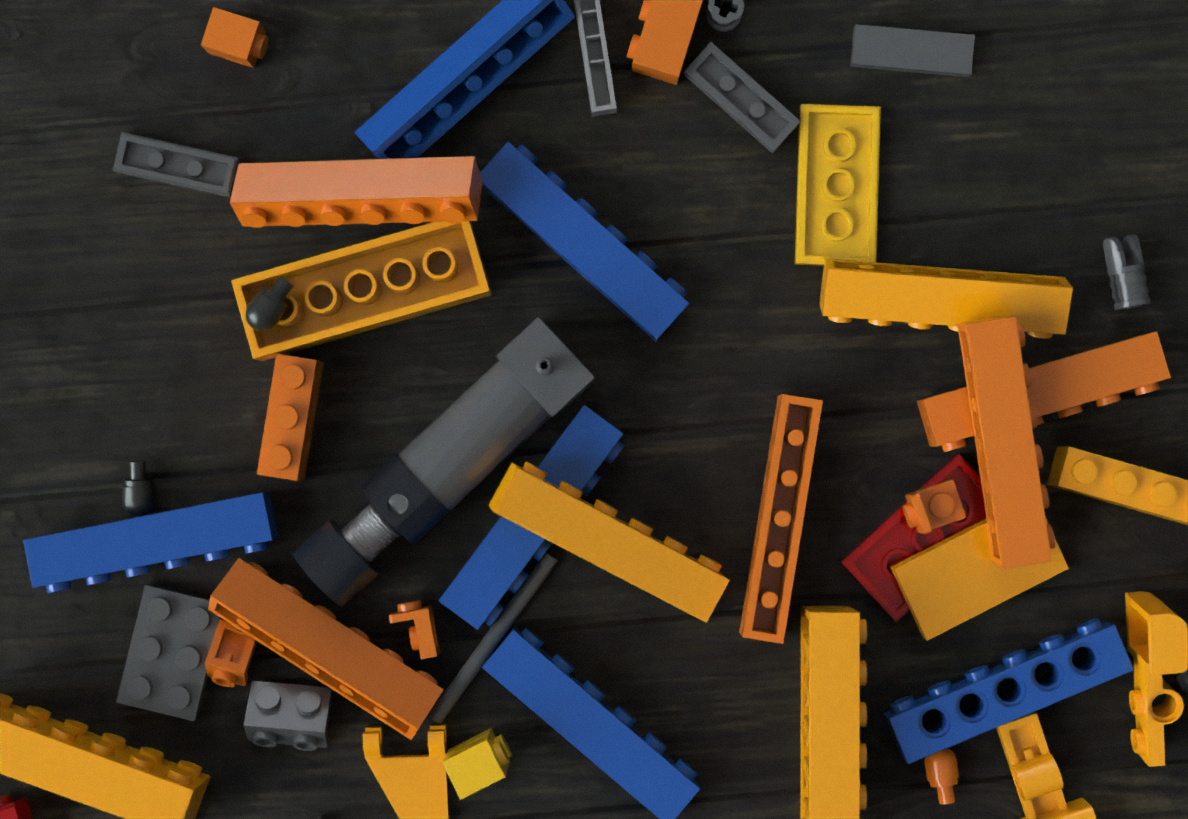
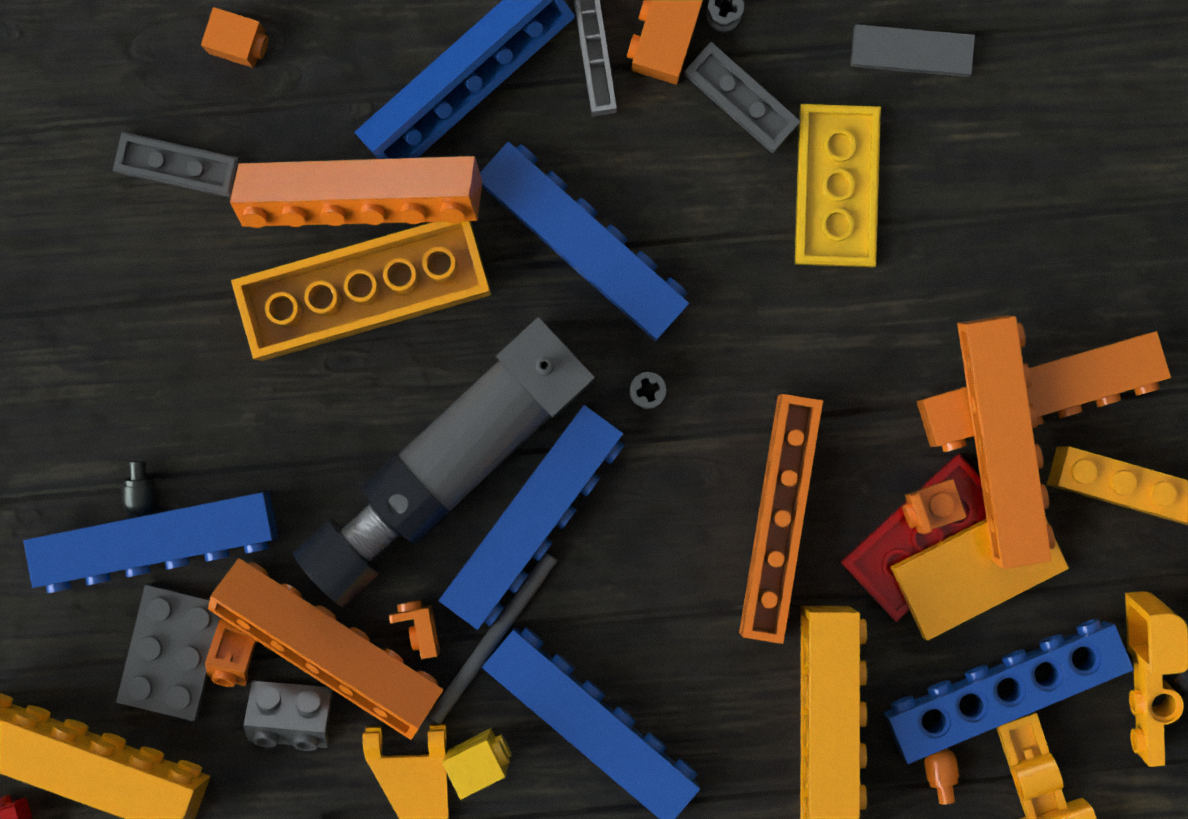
pearl dark grey cylinder [246,277,293,331] -> none
orange brick [257,354,324,481] -> none
light orange brick [488,461,730,623] -> none
light orange brick [819,258,1073,339] -> none
dark grey hinge [1102,235,1152,311] -> none
none -> dark grey bush [629,372,666,409]

